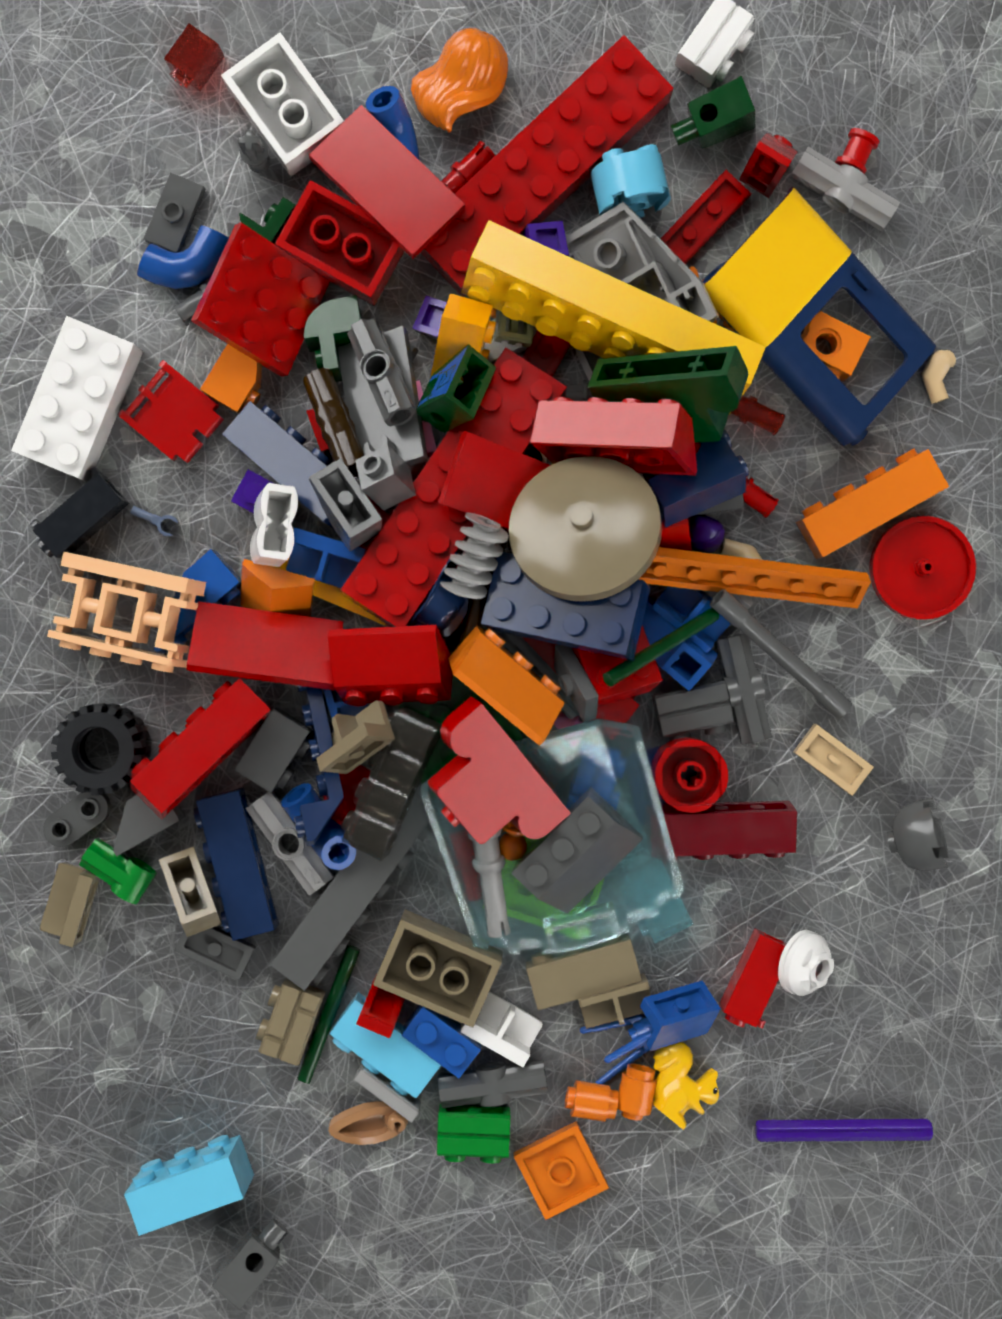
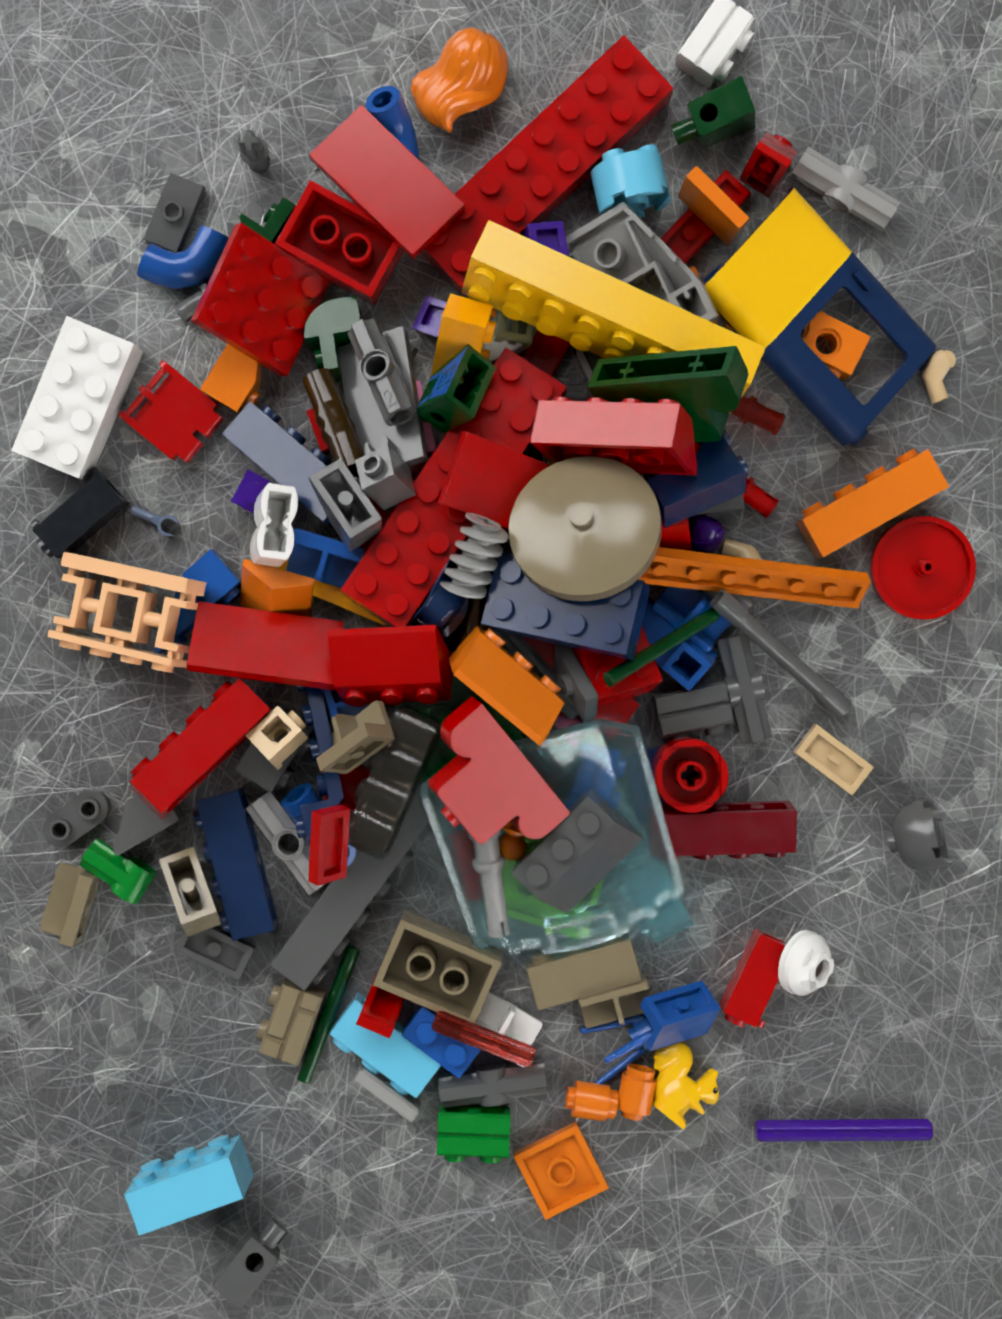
black tyre [51,703,151,796] -> none
clear red brick [164,23,224,92] -> none
white brick [221,33,344,177] -> none
medium nougat arm [328,1101,408,1145] -> none
red pin [441,141,495,194] -> none
red bush [835,128,880,174] -> none
none -> tan brick [245,706,308,770]
none -> red tile [308,804,350,886]
none -> clear red axle [431,1010,536,1067]
none -> orange tile [678,166,749,247]

